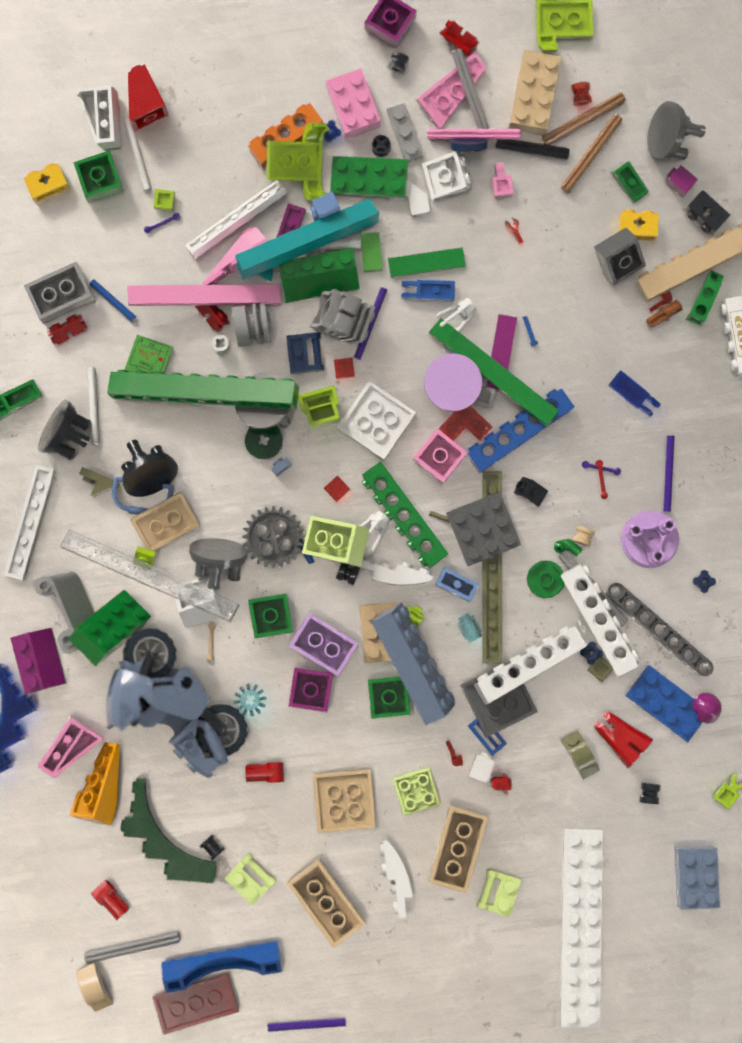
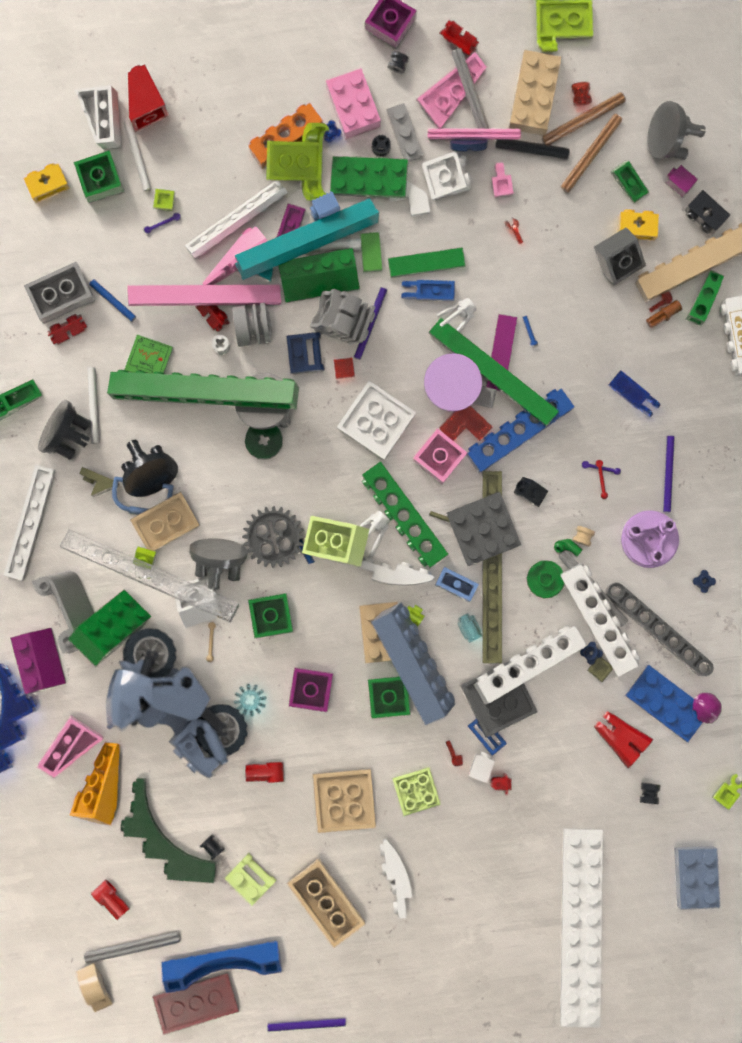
sand blue plate [272,457,292,476] -> none
lavender brick [289,613,359,677] -> none
lime plate [298,385,340,430] -> none
clear red tile [323,475,350,503] -> none
black wheel [335,563,360,585] -> none
tan brick [428,805,488,893] -> none
yellowish green plate [476,869,521,917] -> none
olive brick [561,731,600,780] -> none

